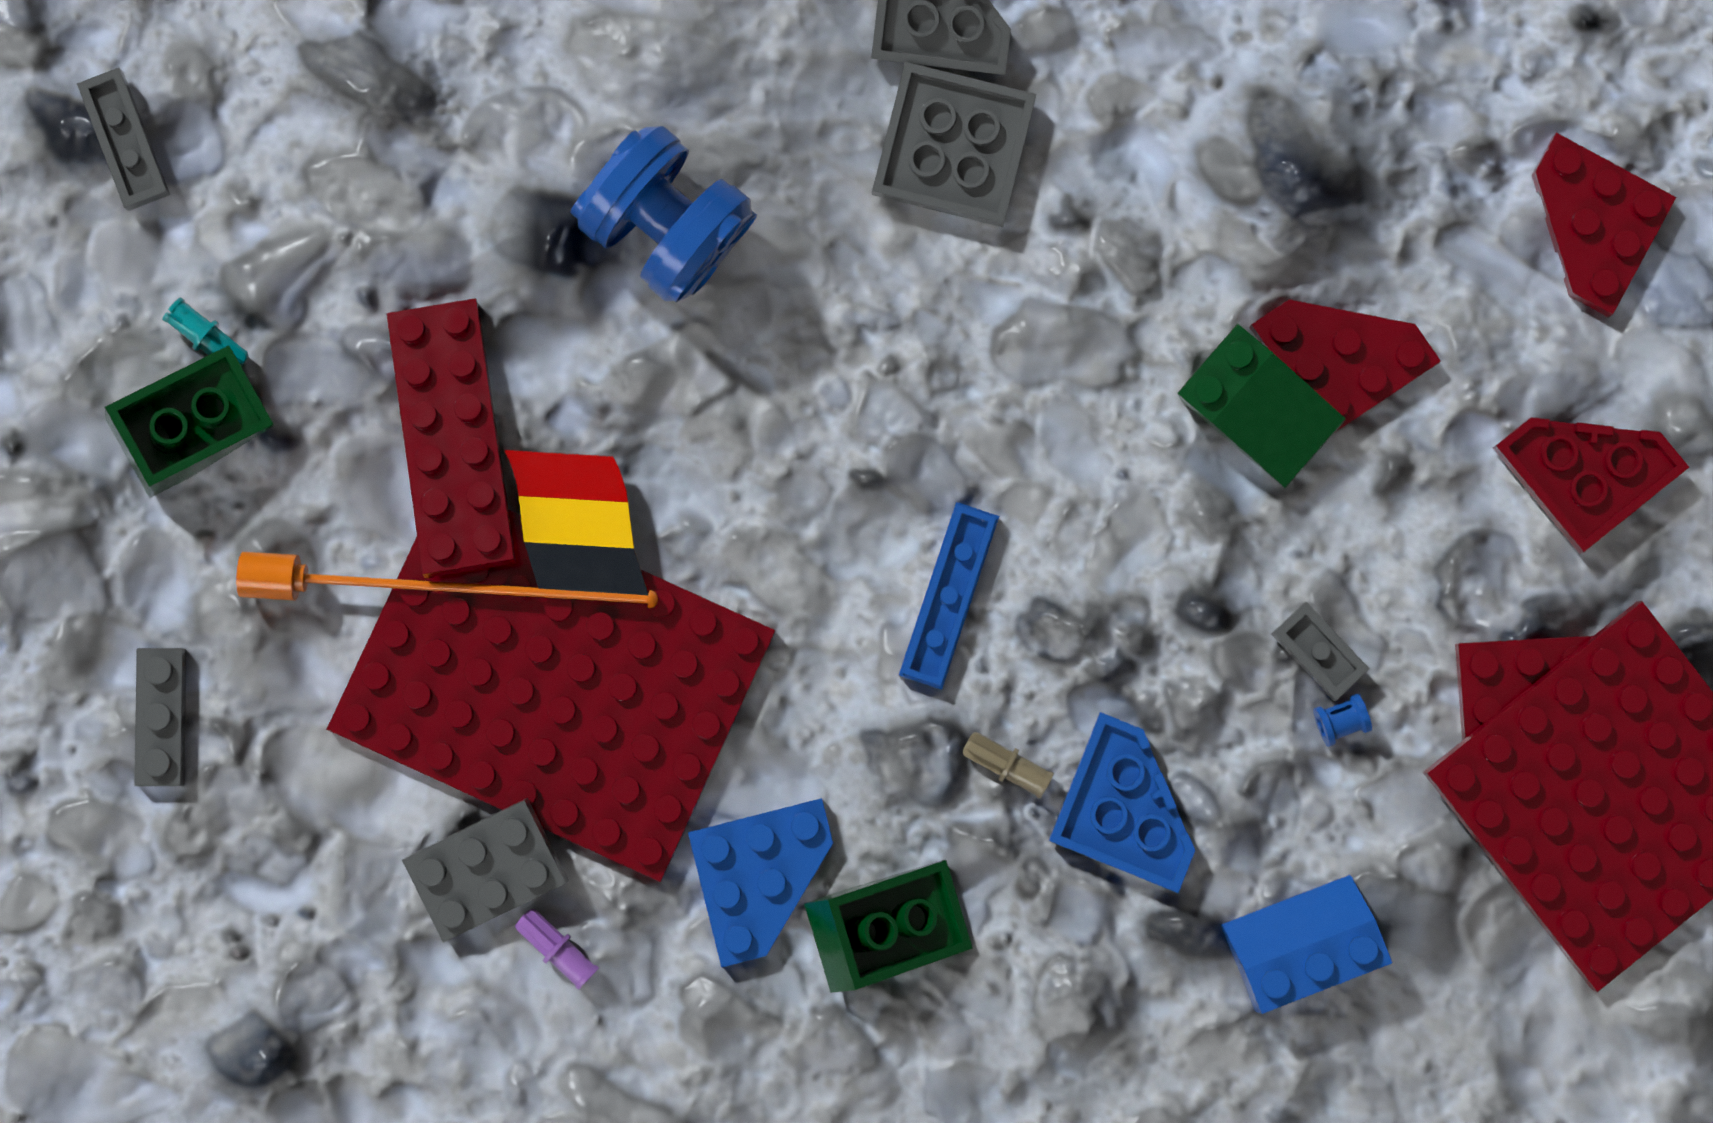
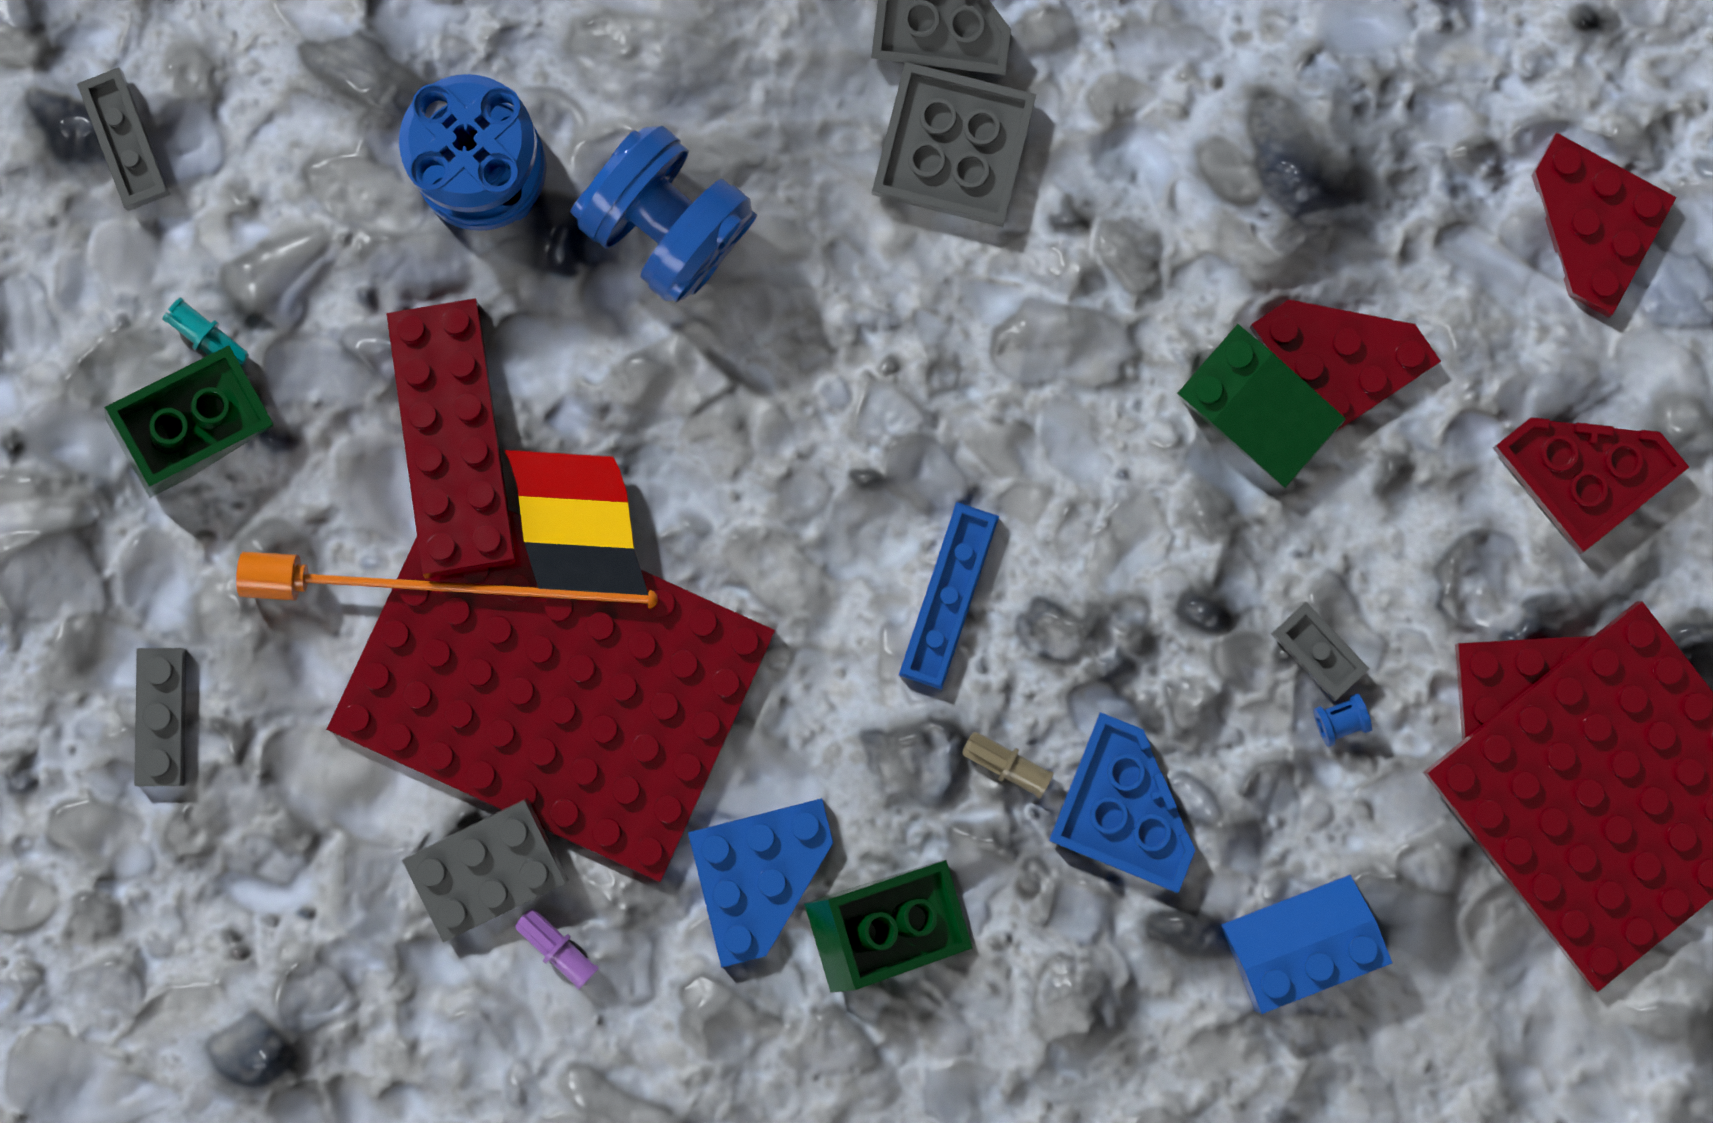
none -> blue wheel [399,74,547,231]

